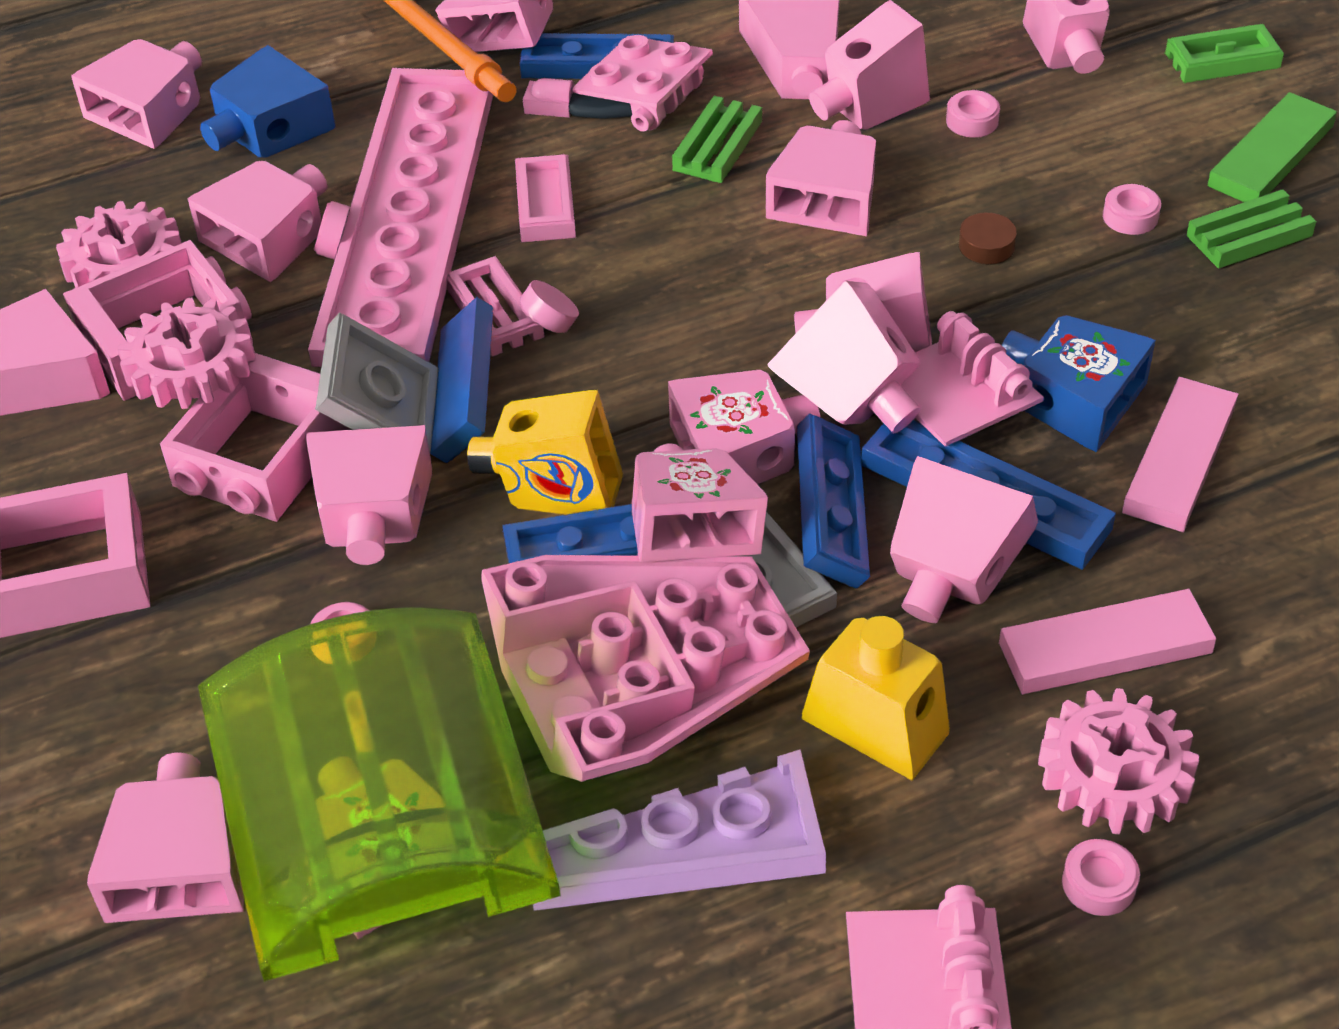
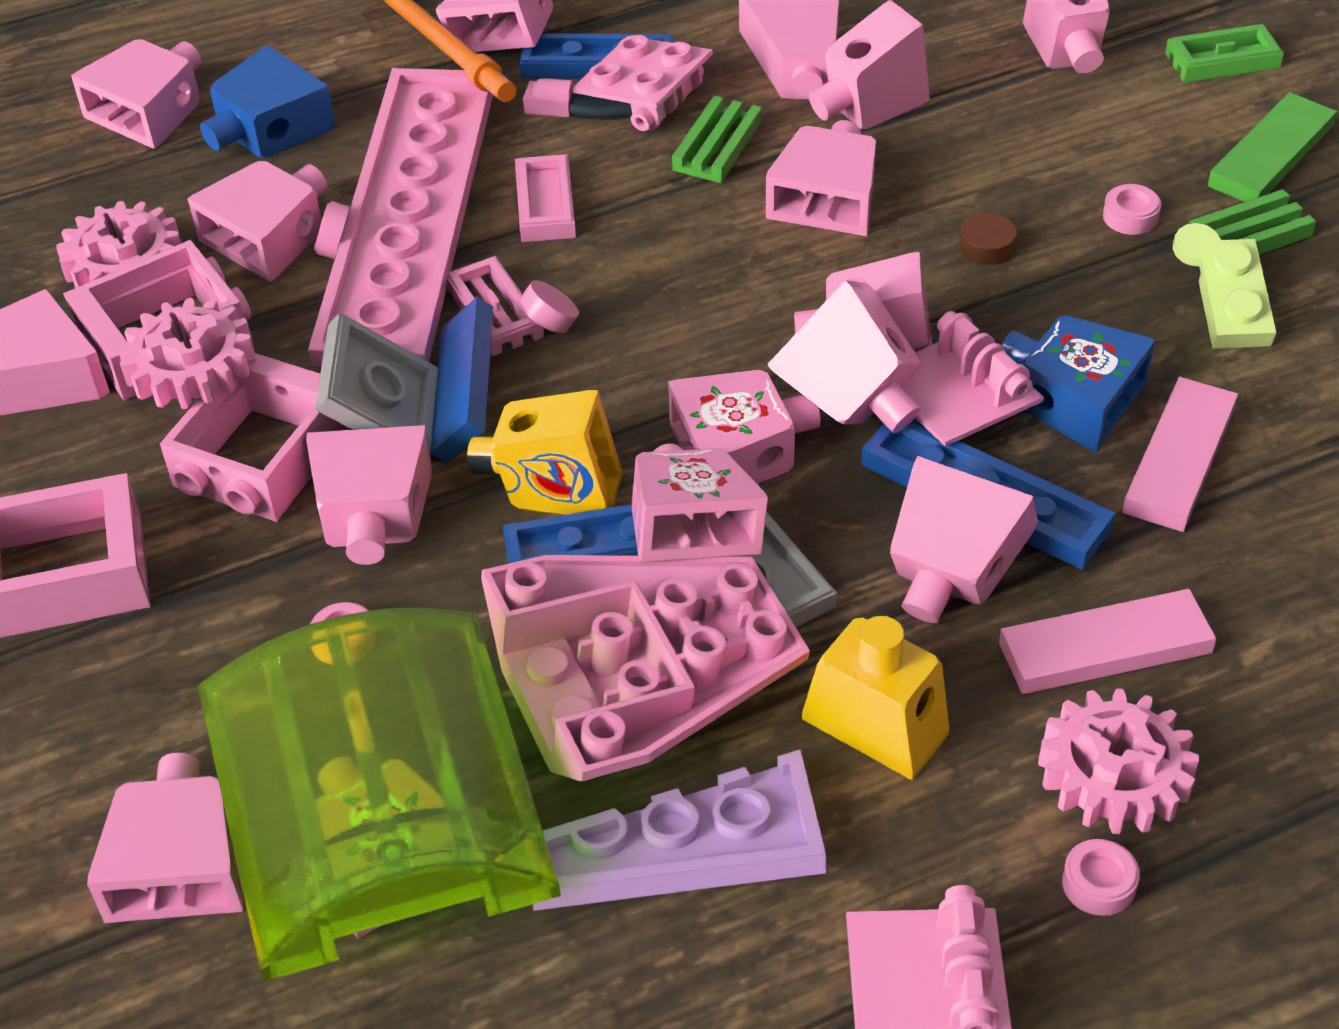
blue tile [797,413,870,589] -> none
bright pink tile [946,90,1000,138] -> none
none -> yellowish green hinge [1173,223,1276,349]

